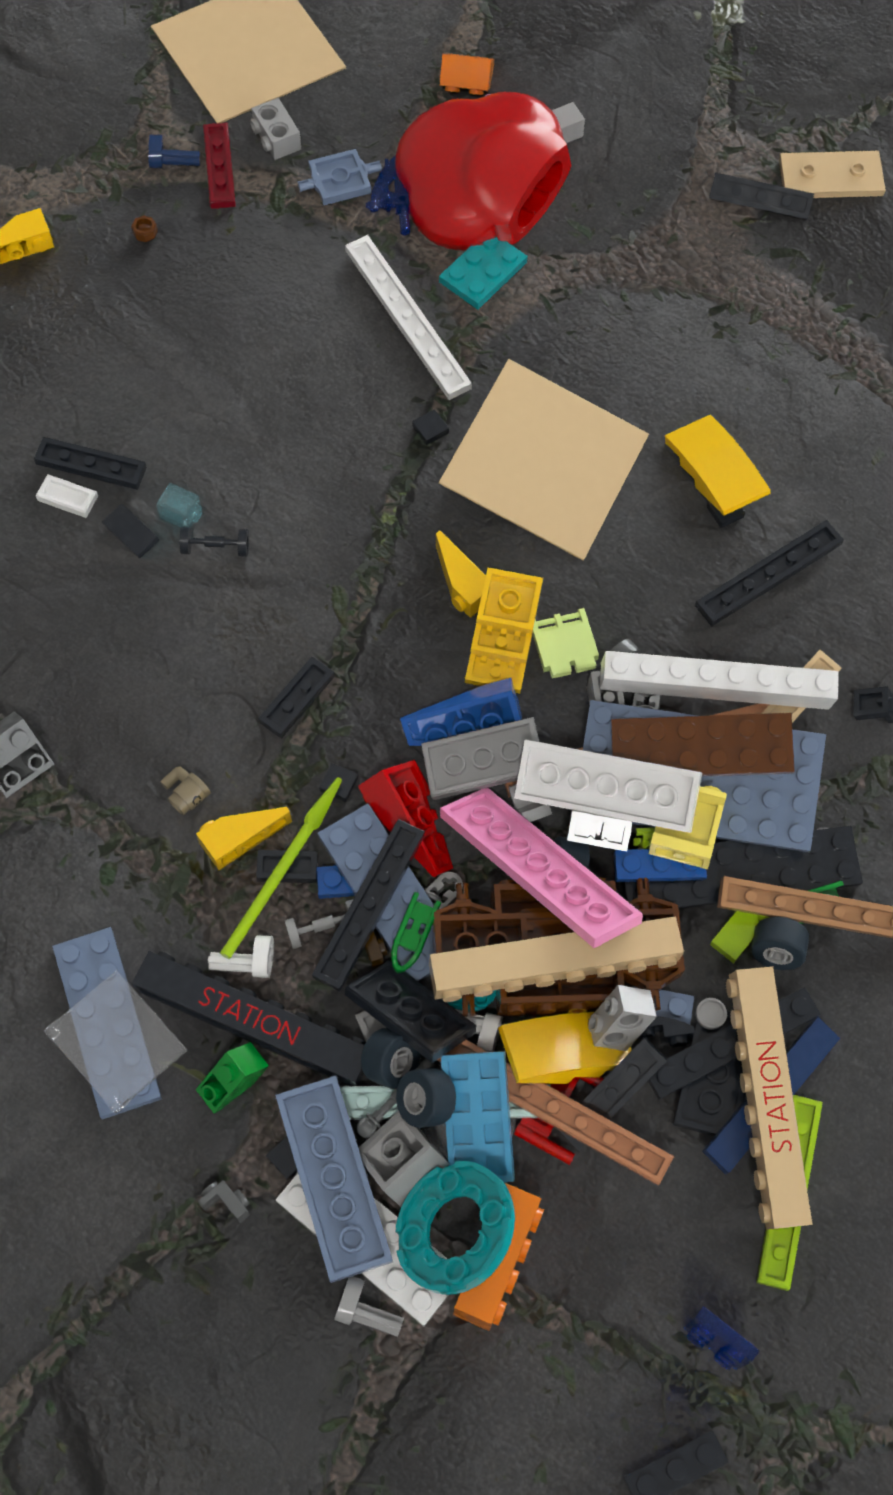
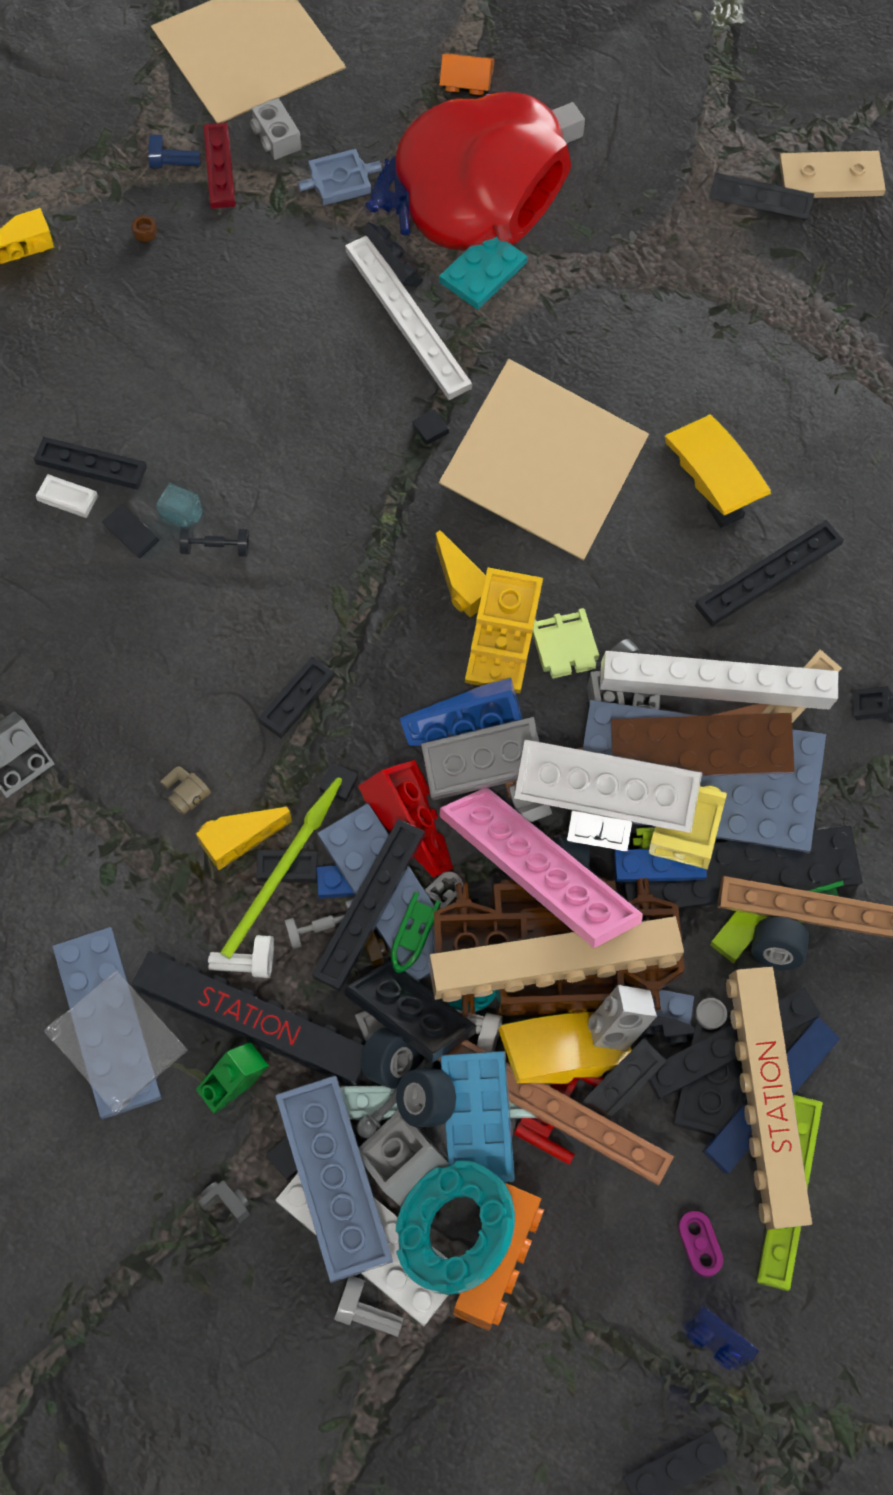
none -> black plate [362,222,423,287]
none -> magenta plate [678,1211,723,1277]

